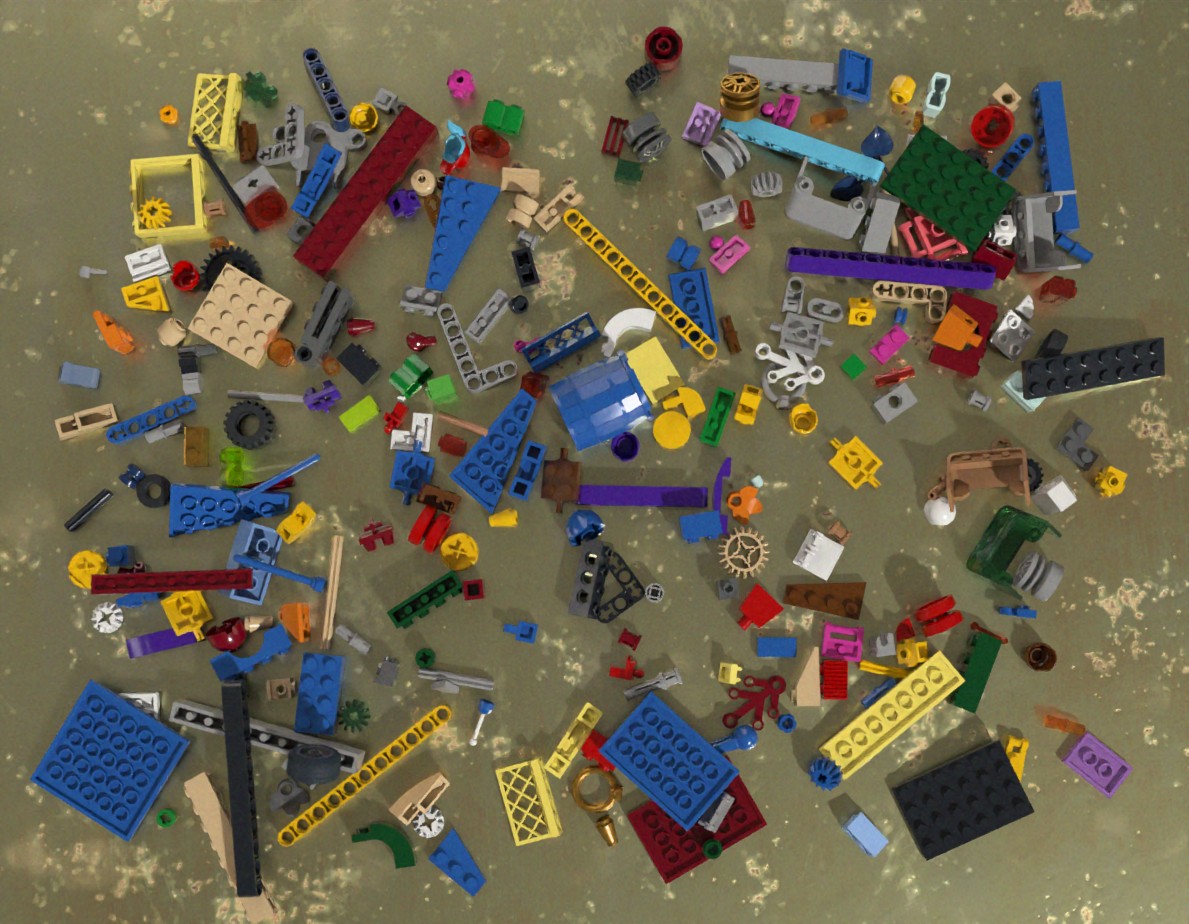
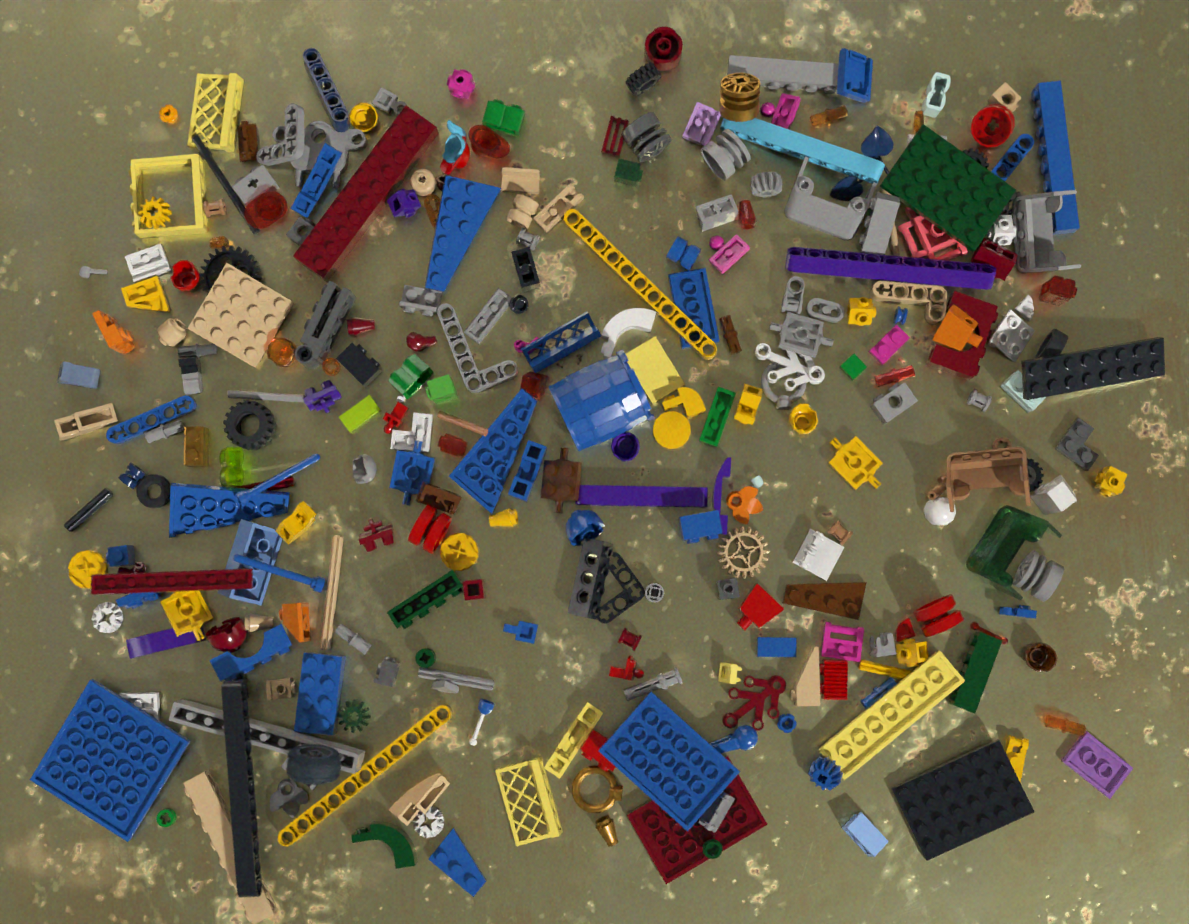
clear green hips [243,71,278,109] -> none
yellow head [889,75,916,104] -> none
blue pin [1055,233,1094,264] -> none
none -> light grey hair [353,454,377,484]

